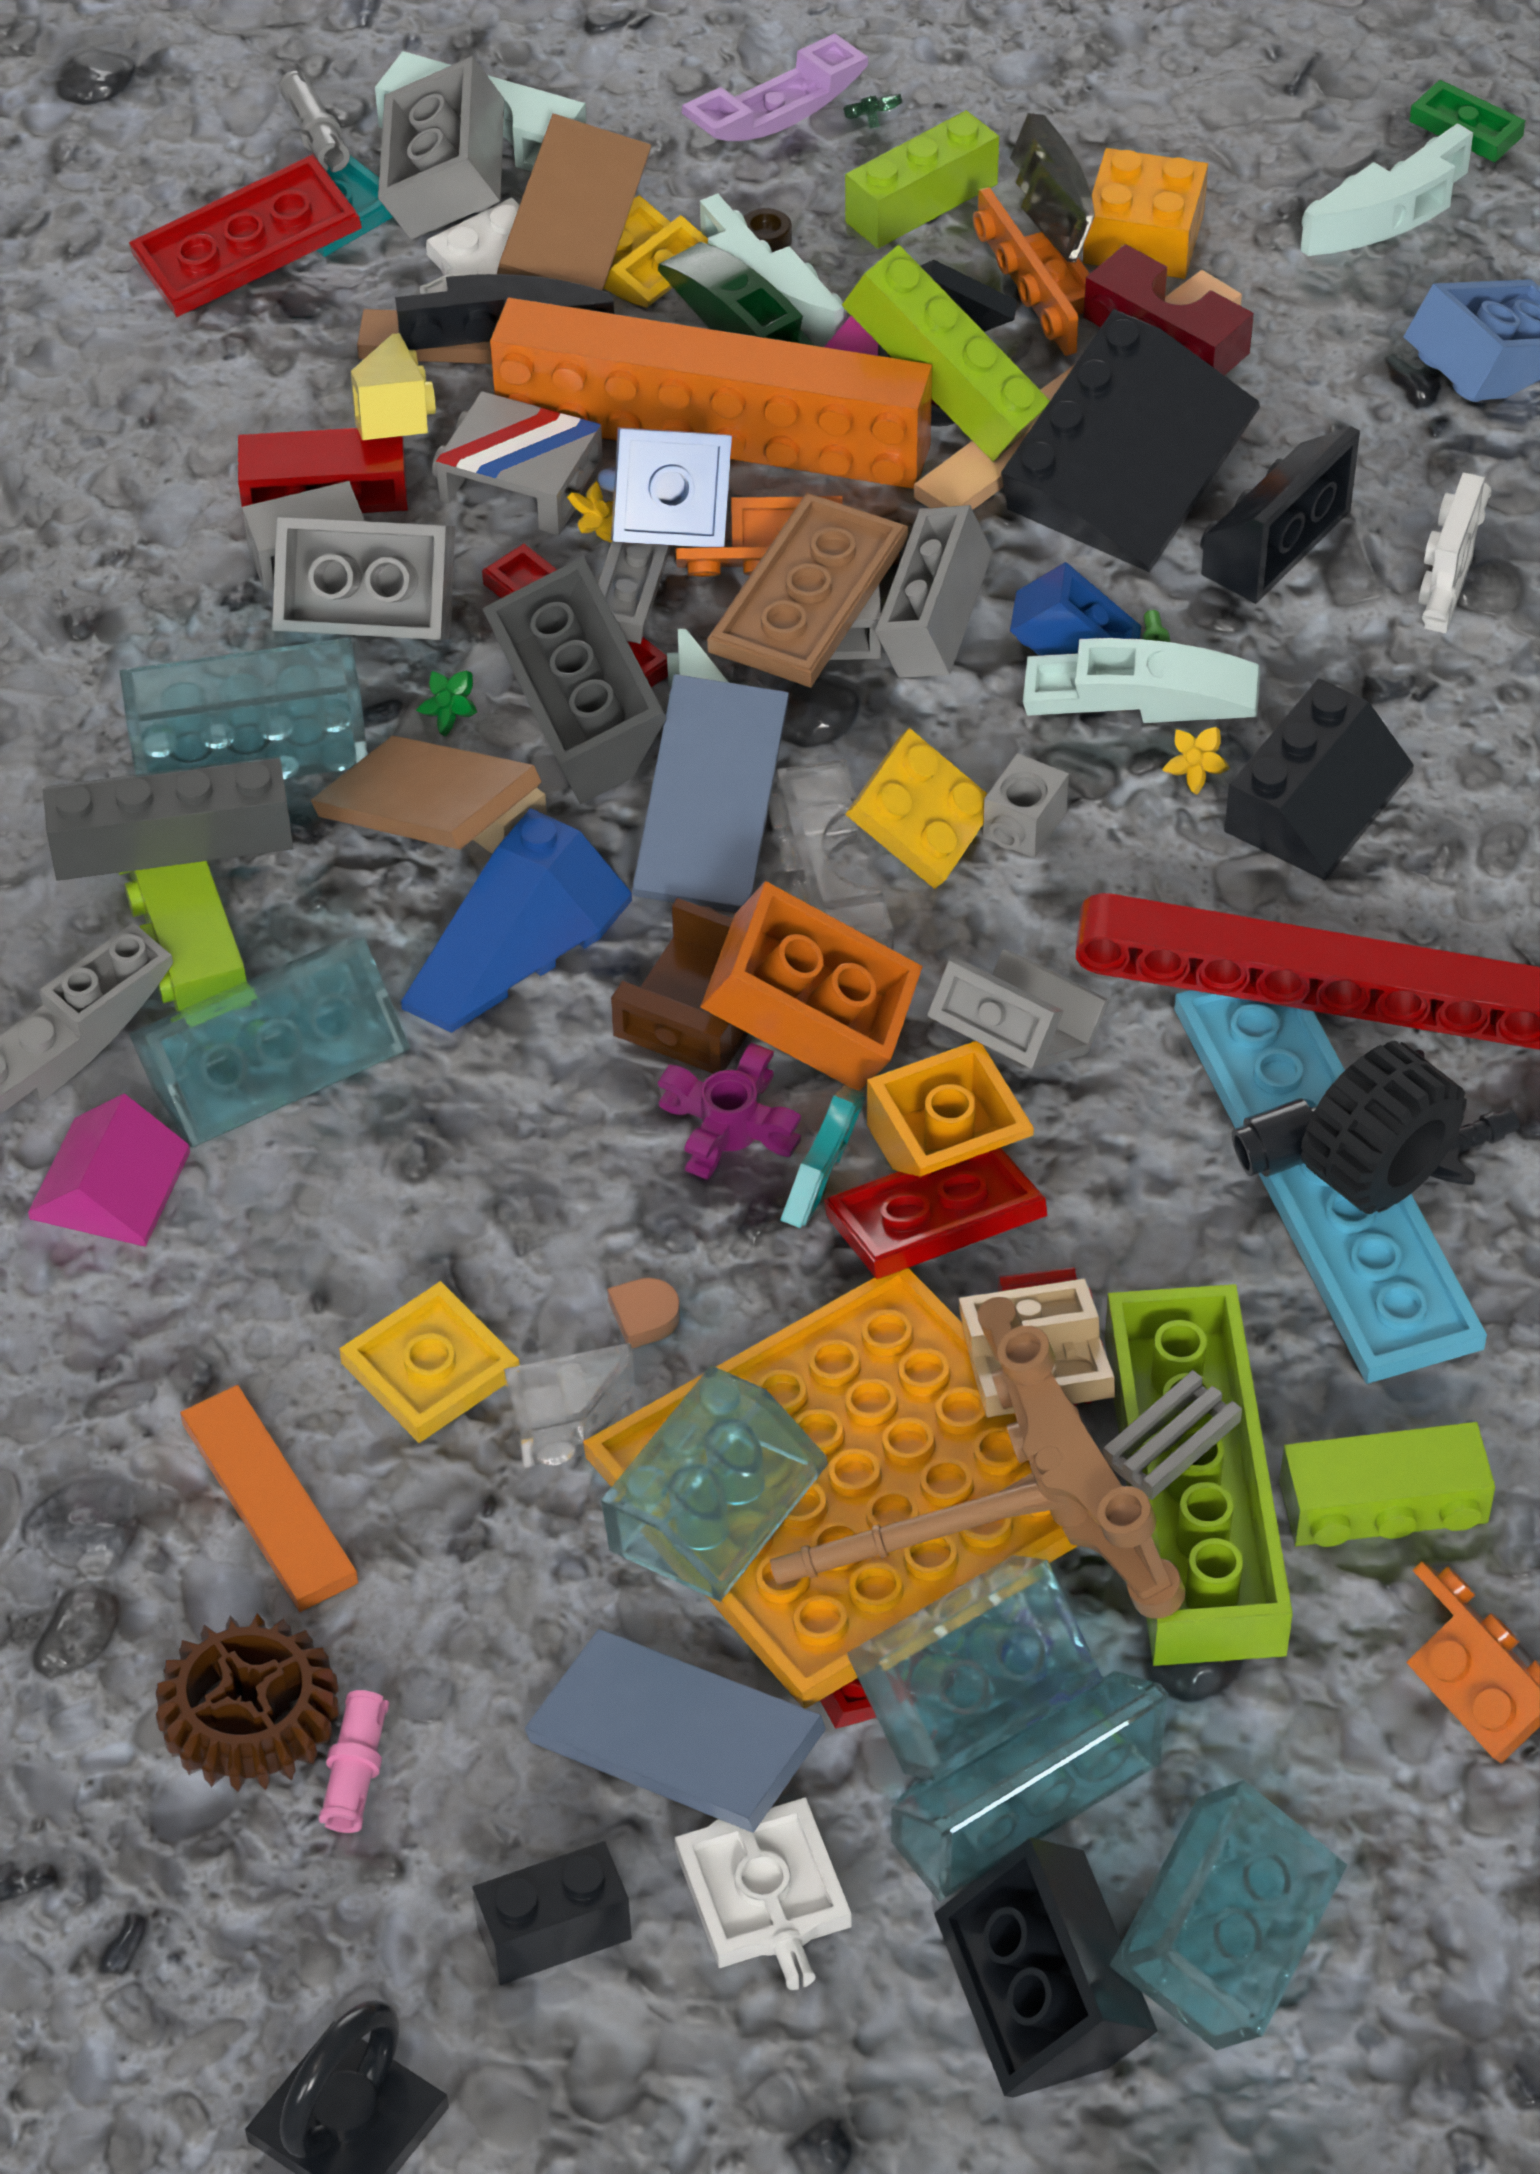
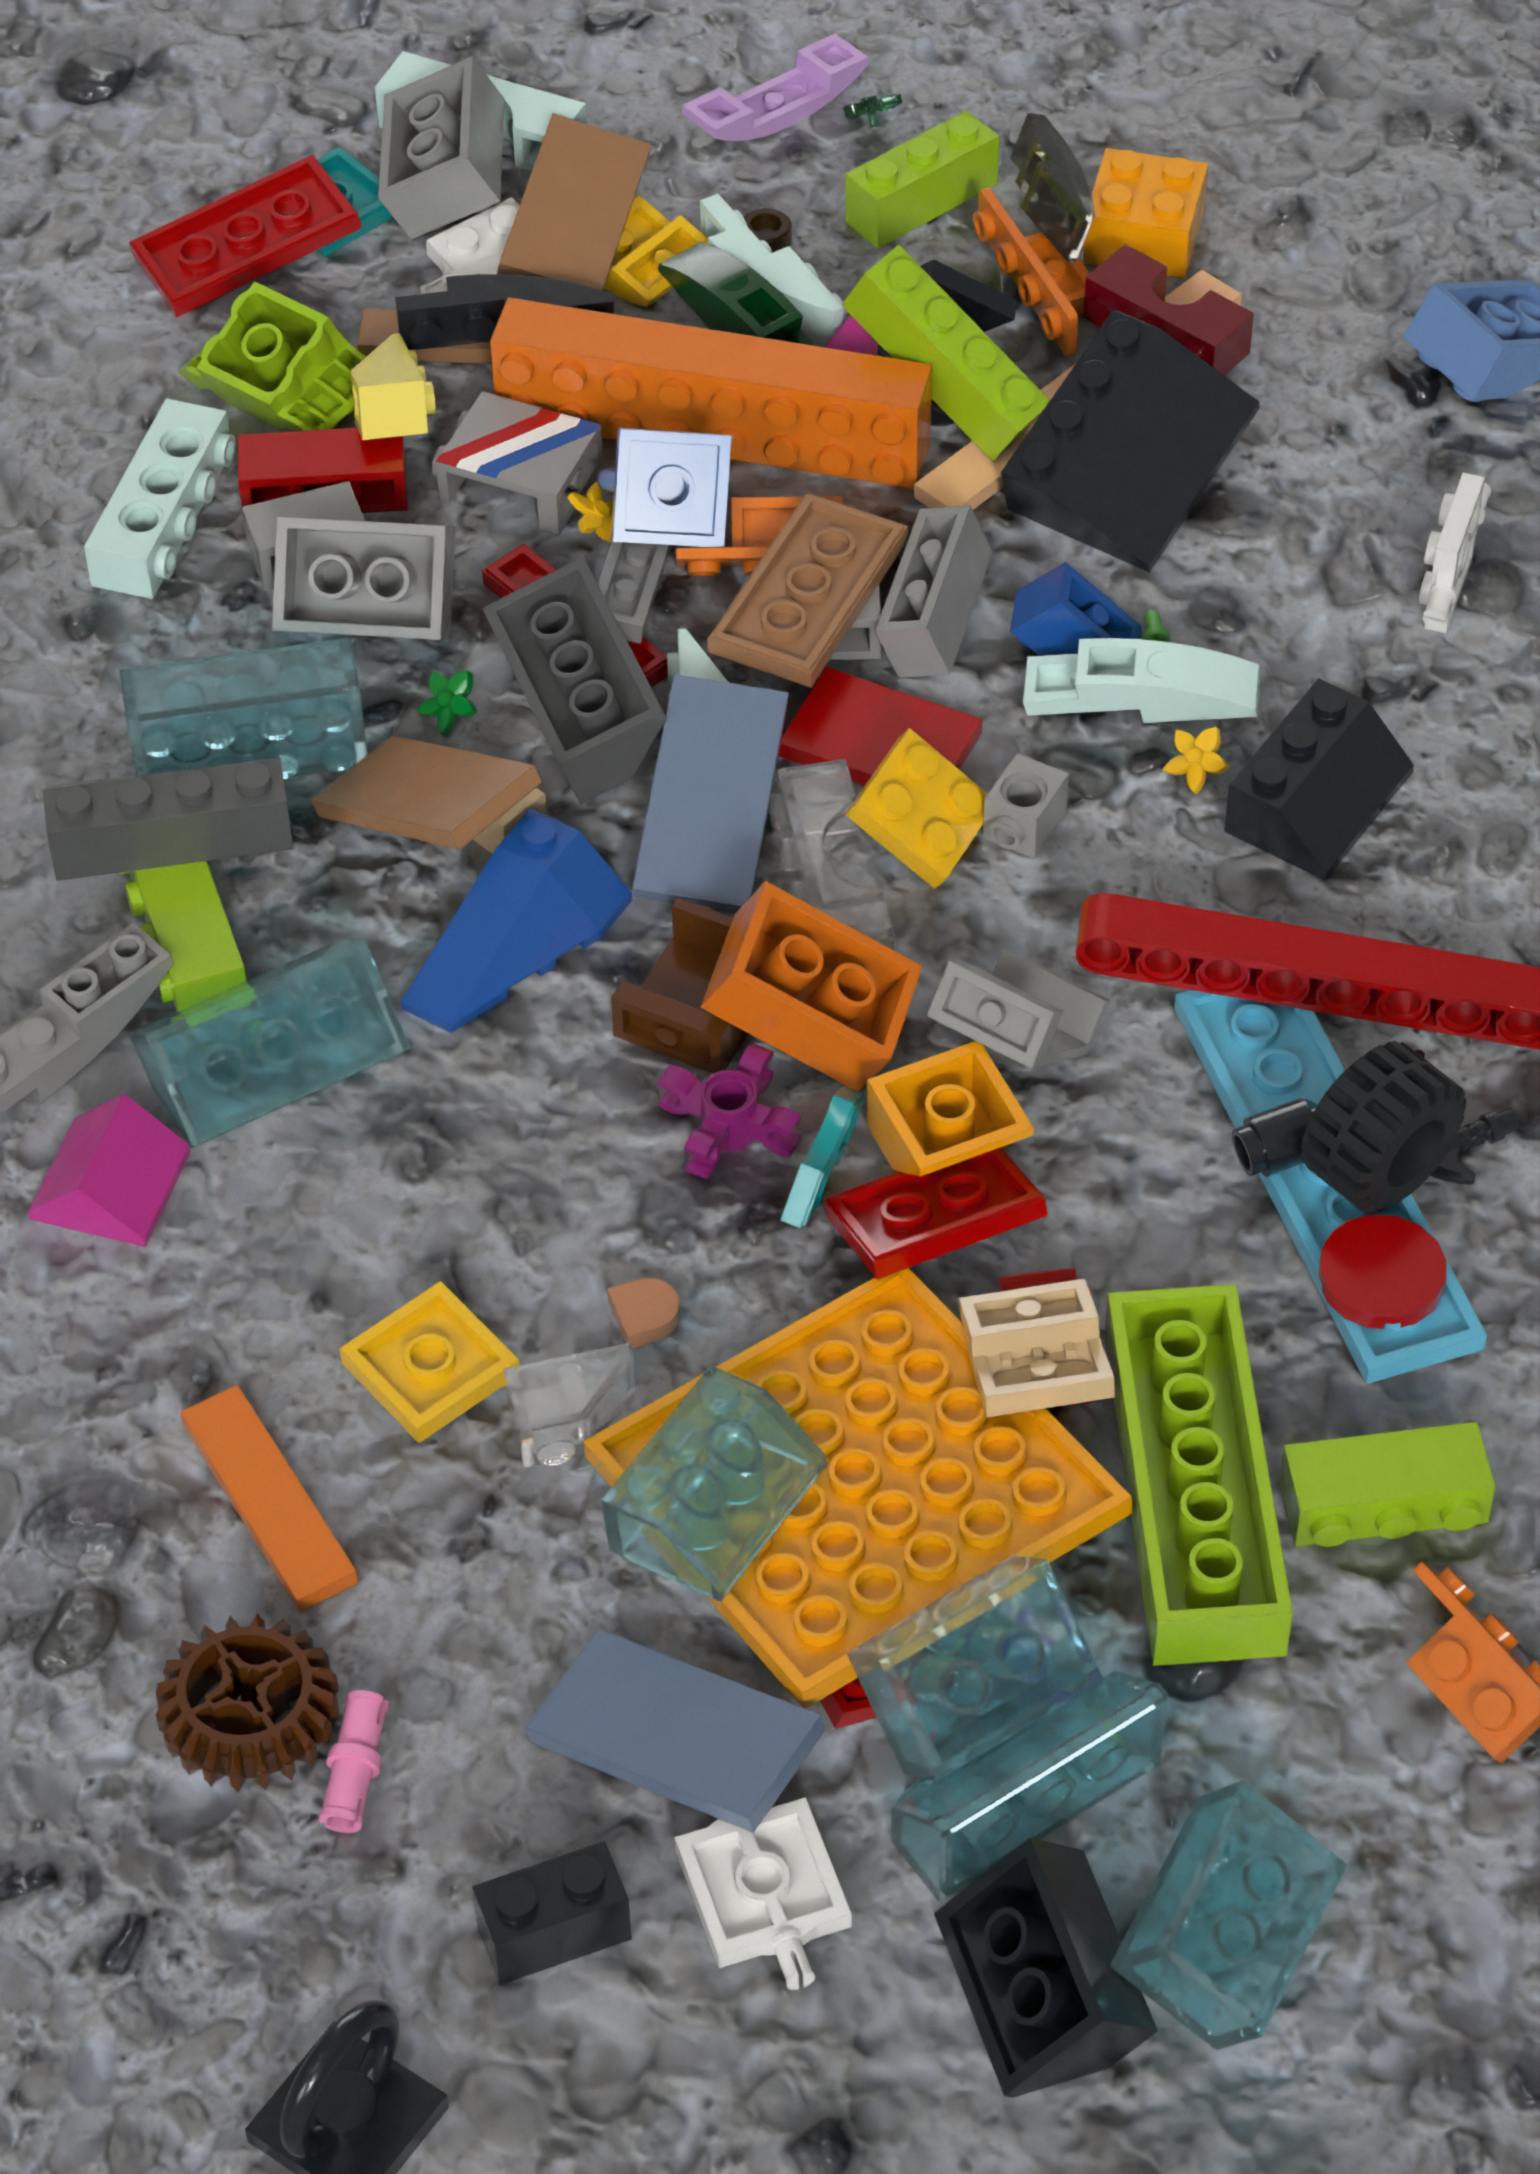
light grey pin [279,71,350,172] -> none
medium nougat piece [770,1296,1186,1619] -> none
light grey tile [1103,1370,1242,1500] -> none
black slope [1200,426,1360,604] -> none
light aqua slope [1301,123,1473,256] -> none
green plate [1409,80,1526,163] -> none
none -> light aqua brick [84,398,236,599]
none -> lime slope [177,281,366,431]
none -> red tile [778,667,983,786]
none -> red tile [1319,1214,1447,1329]

